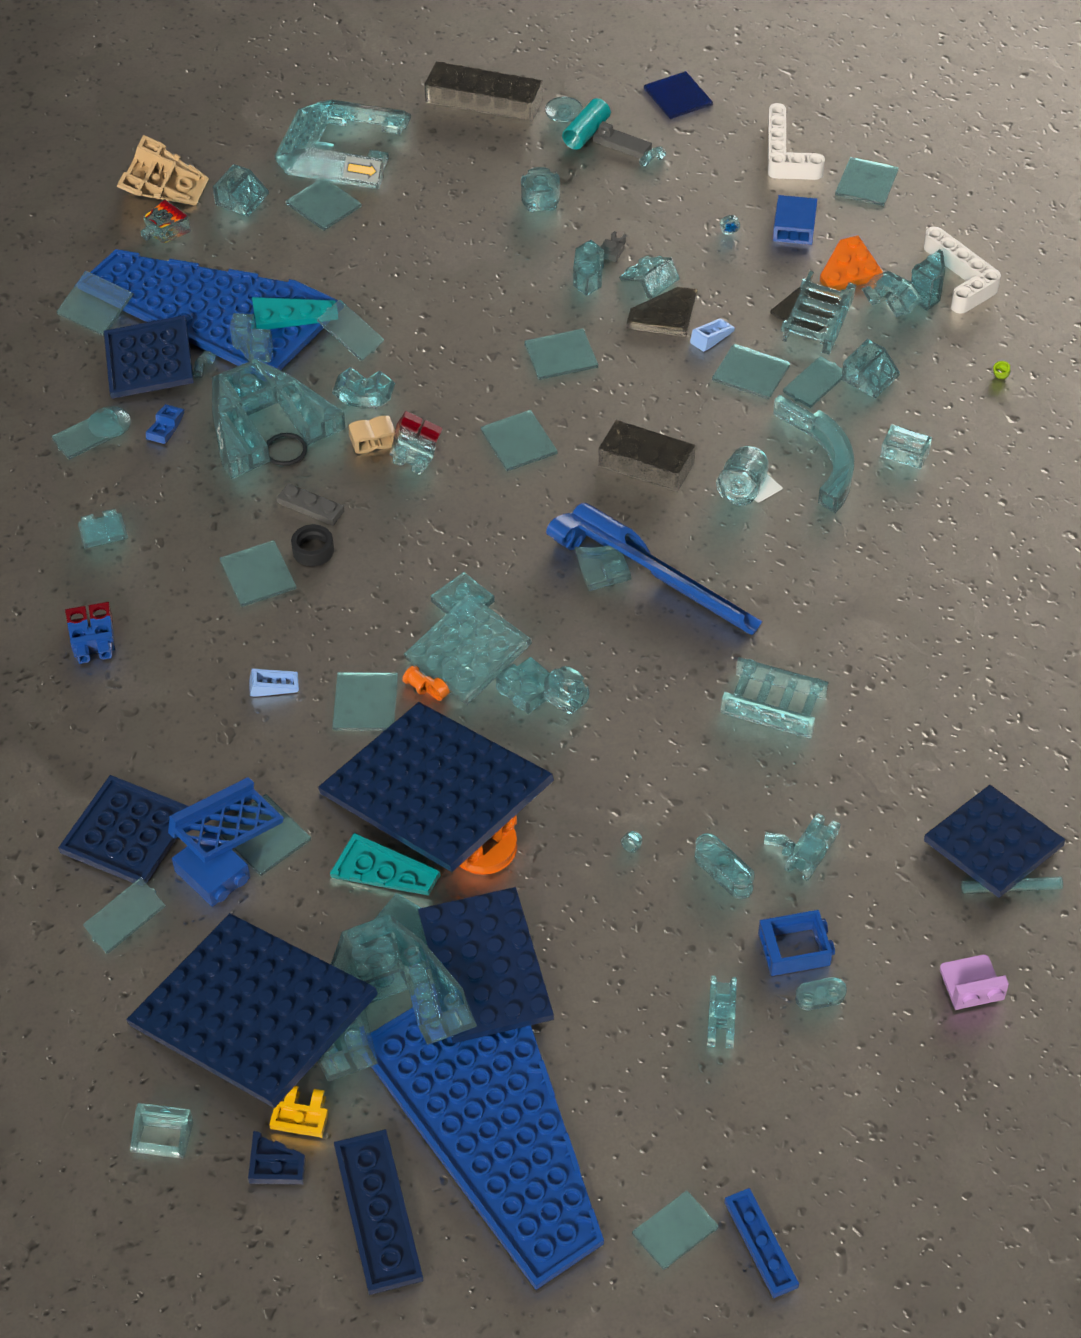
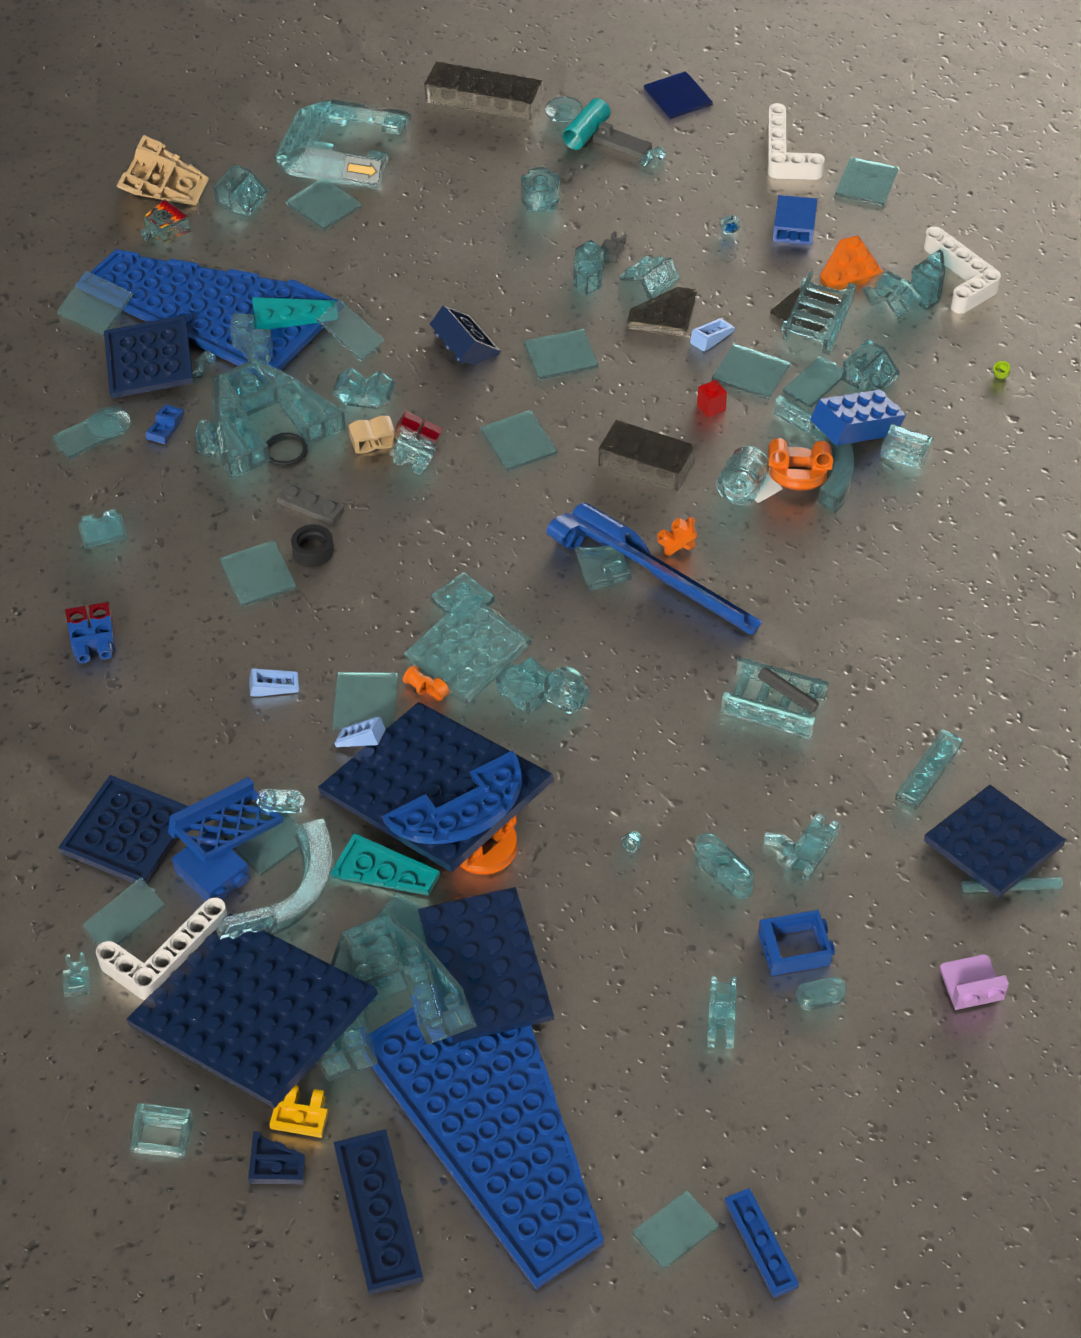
none -> clear light blue plate [63,952,91,998]
none -> white beam [96,898,227,1000]
none -> clear light blue plate [195,419,219,457]
none -> clear light blue arch [216,819,332,939]
none -> clear light blue plate [257,788,305,813]
none -> light blue slope [334,717,386,747]
none -> blue plate [382,750,522,844]
none -> dark blue slope [430,305,501,365]
none -> orange hips [657,517,697,556]
none -> red brick [697,380,727,418]
none -> dark grey axle [758,667,819,713]
none -> orange piece [767,438,833,491]
none -> blue brick [810,390,906,446]
none -> clear light blue plate [895,729,963,810]

